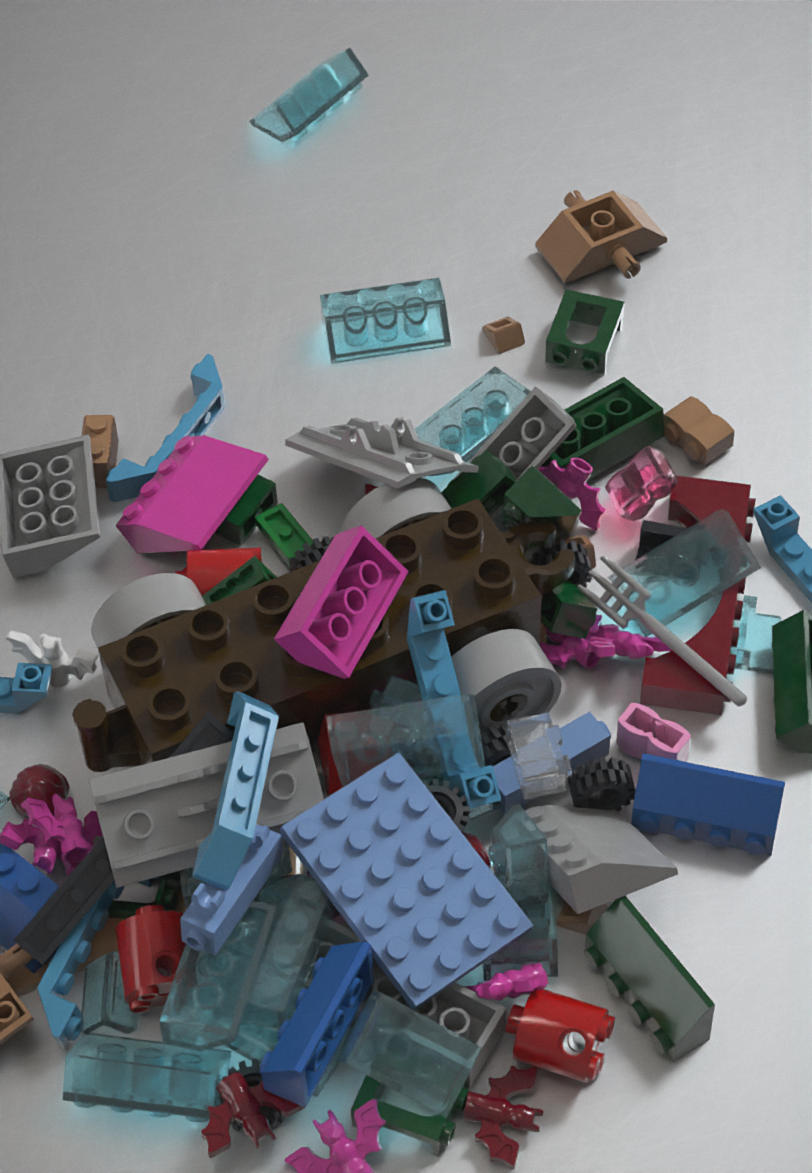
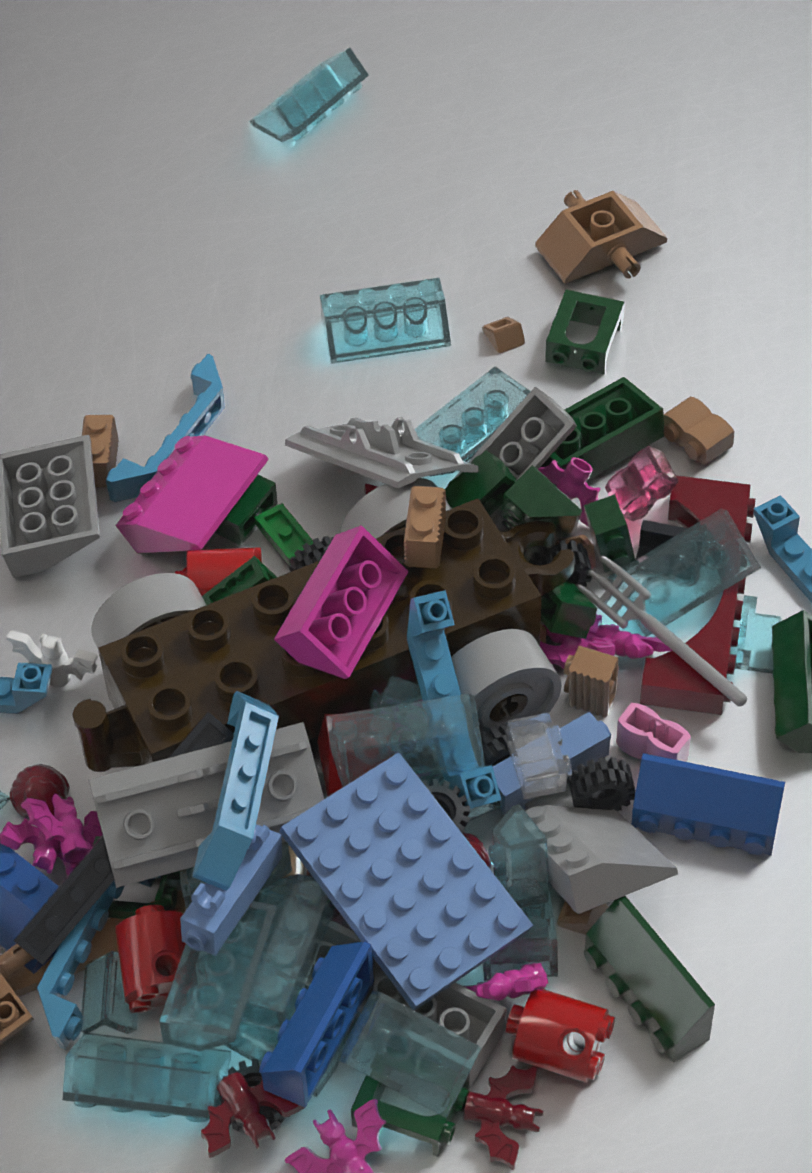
none -> medium nougat brick [404,486,446,568]
none -> medium nougat brick [564,645,619,718]
none -> dark green brick [583,494,636,572]

